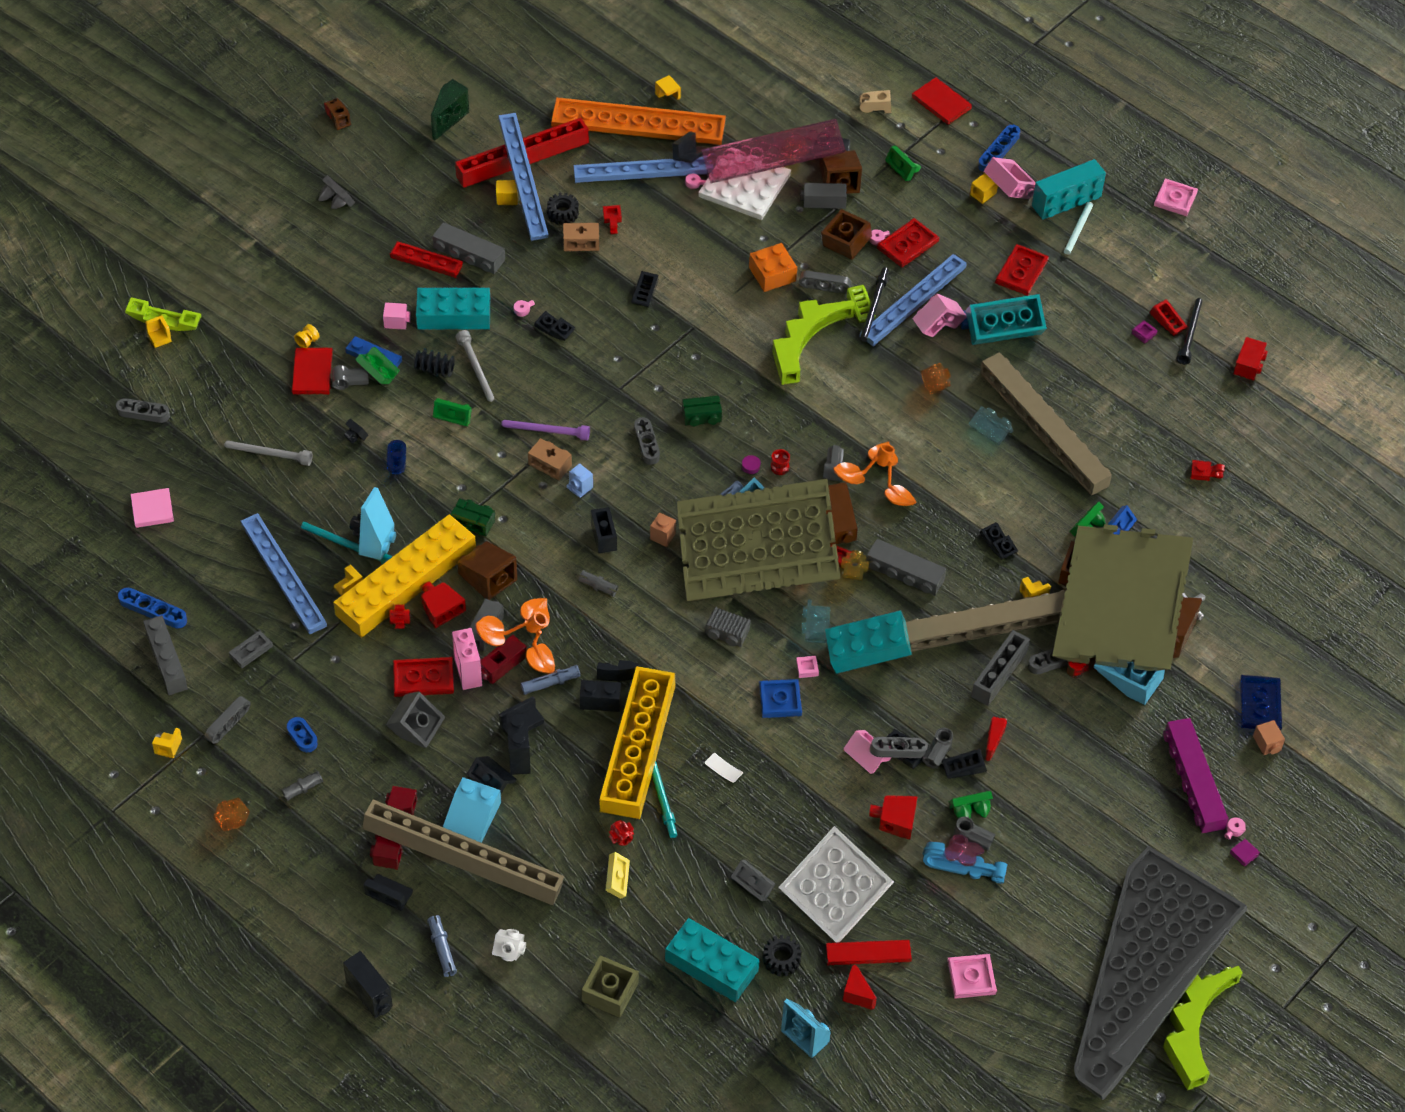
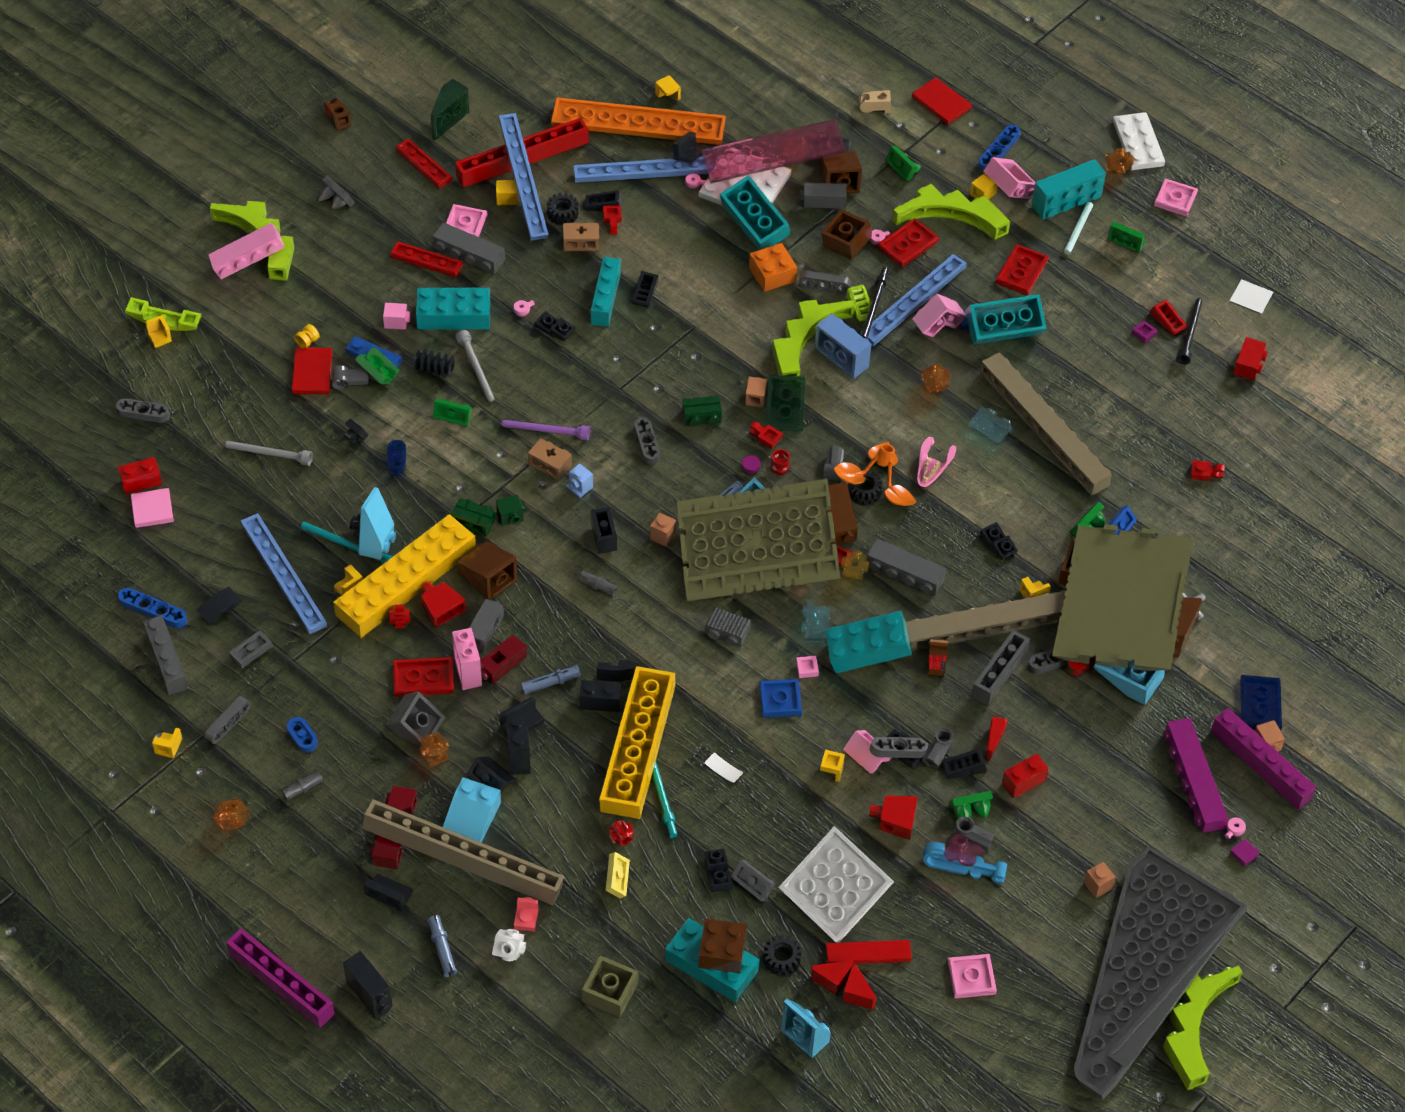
orange plant [475,598,555,674] -> none
none -> red brick [118,457,162,495]
none -> black slope [197,587,242,625]
none -> bright pink brick [208,223,285,279]
none -> lime arch [210,201,294,281]
none -> magenta brick [226,928,335,1028]
none -> red tile [395,138,453,189]
none -> clear orange brick [419,732,450,767]
none -> bright pink tile [446,204,487,237]
none -> dark green brick [496,495,526,526]
none -> coral bracket [514,897,539,932]
none -> black slope [585,190,623,211]
none -> teal brick [591,257,621,327]
none -> reddish brown brick [698,918,747,973]
none -> black slope [704,849,732,892]
none -> teal brick [720,175,791,250]
none -> nougat brick [745,377,767,408]
none -> red plate [749,421,783,449]
none -> clear green slope [766,375,806,432]
none -> red slope [810,960,854,995]
none -> medium blue brick [815,314,871,379]
none -> yellow panel [820,750,845,783]
none -> black tyre [848,470,882,506]
none -> lime arch [892,184,1010,240]
none -> bright pink animal [917,437,956,487]
none -> leg [928,638,948,677]
none -> red brick [1002,753,1049,798]
none -> nougat brick [1084,862,1116,898]
none -> clear orange brick [1106,148,1133,173]
none -> green bracket [1107,221,1146,253]
none -> white plate [1113,112,1165,170]
none -> magenta brick [1211,708,1316,810]
none -> white sticker [1230,279,1273,313]

